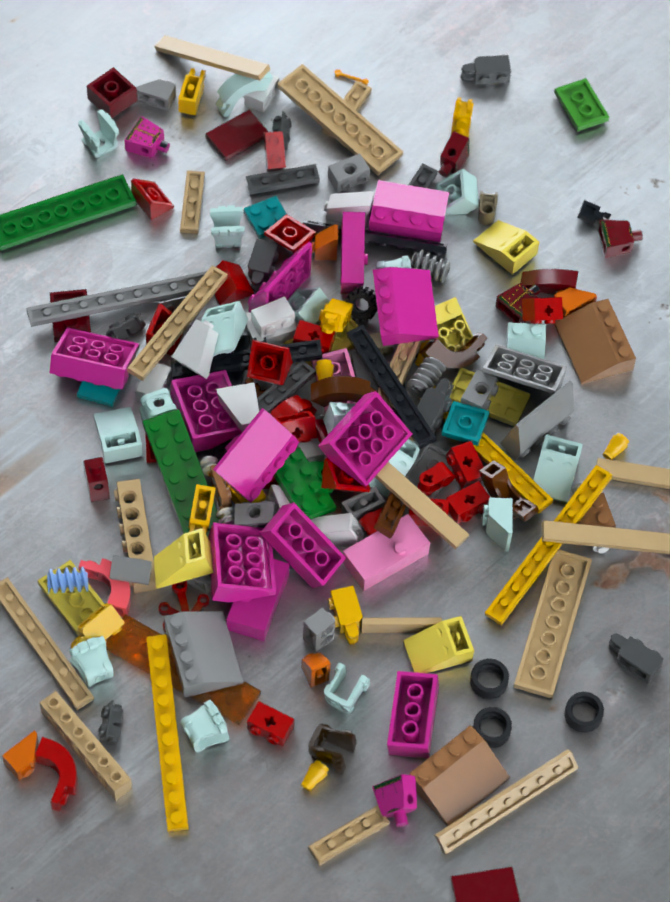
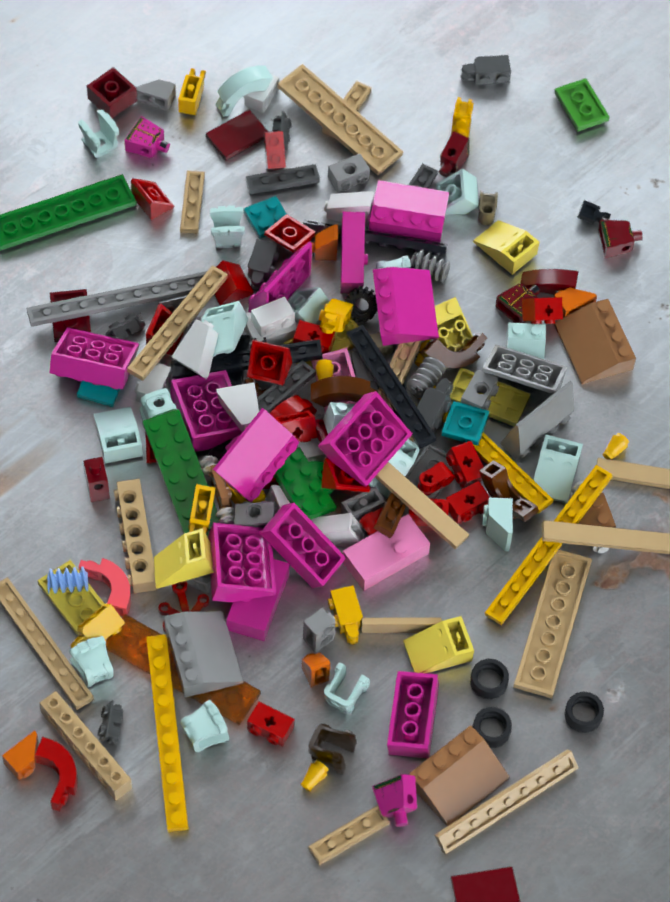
light grey slope [109,555,153,585] -> none
tan tile [154,35,271,80] -> none
light orange hinge [334,69,369,85] -> none
dark grey hinge [608,633,664,684] -> none

